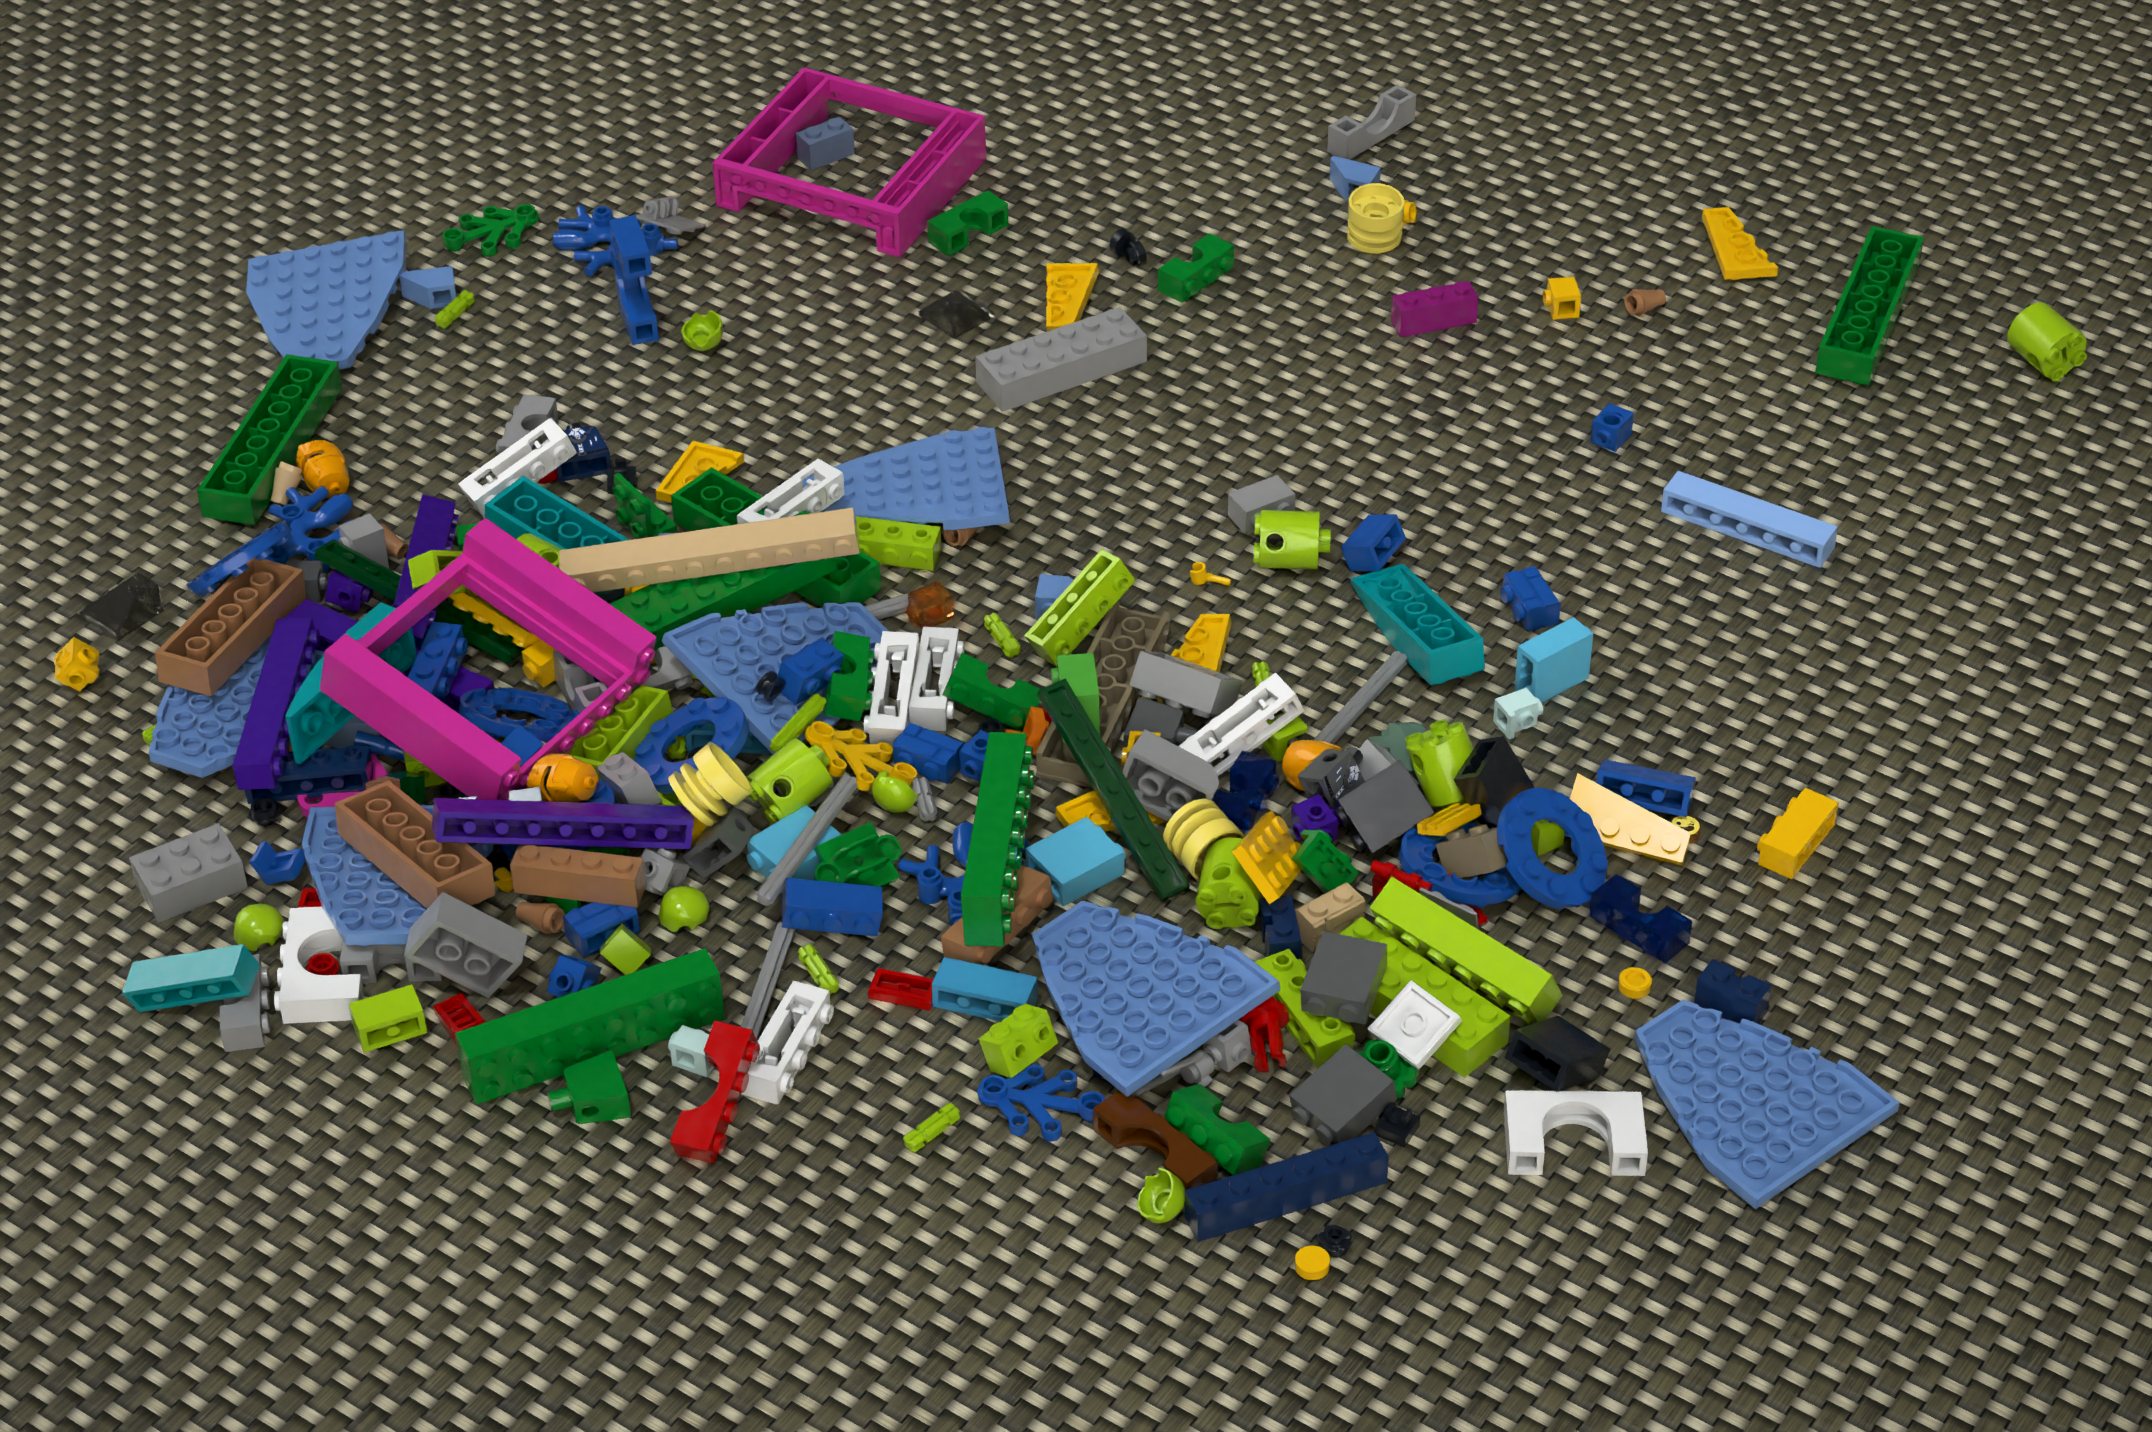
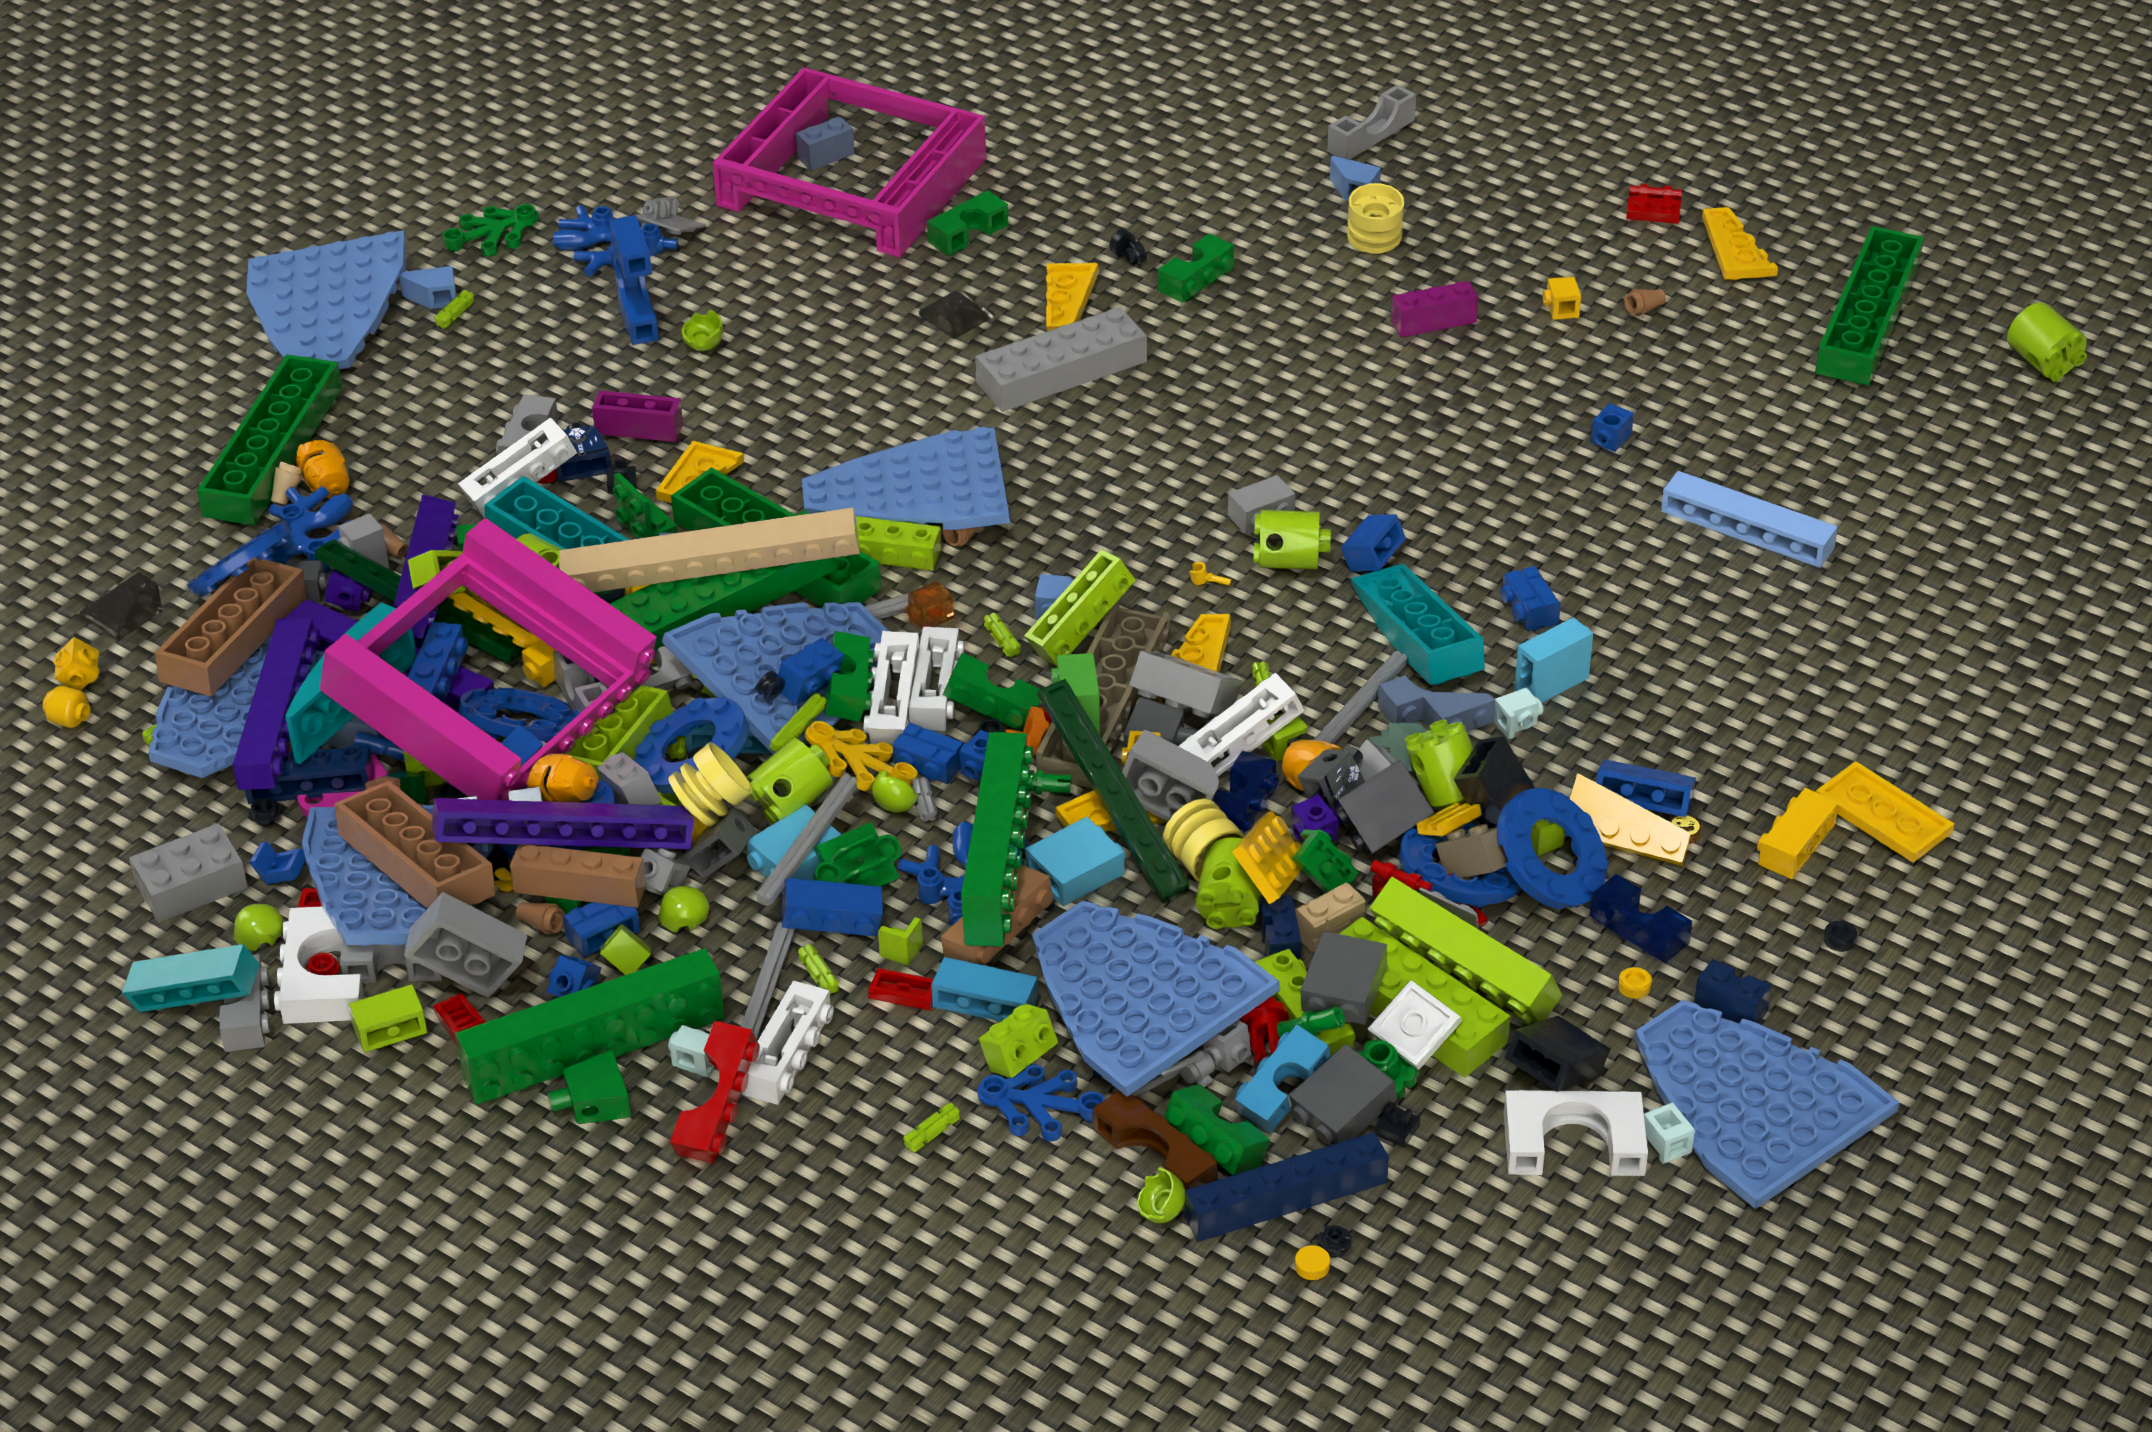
white brick [737,459,845,524] -> none
yellow plate [1402,200,1417,225] -> none
none -> yellow head [43,685,91,728]
none -> magenta brick [592,390,683,442]
none -> lime panel [878,917,923,966]
none -> green pin [1028,770,1071,795]
none -> dark azure arch [1235,1025,1331,1135]
none -> green pin [1277,1006,1345,1038]
none -> sand blue arch [1378,675,1495,732]
none -> red plate [1626,183,1682,224]
none -> light aqua brick [1644,1102,1695,1164]
none -> yellow plate [1816,761,1954,863]
none -> black tile [1823,921,1857,952]

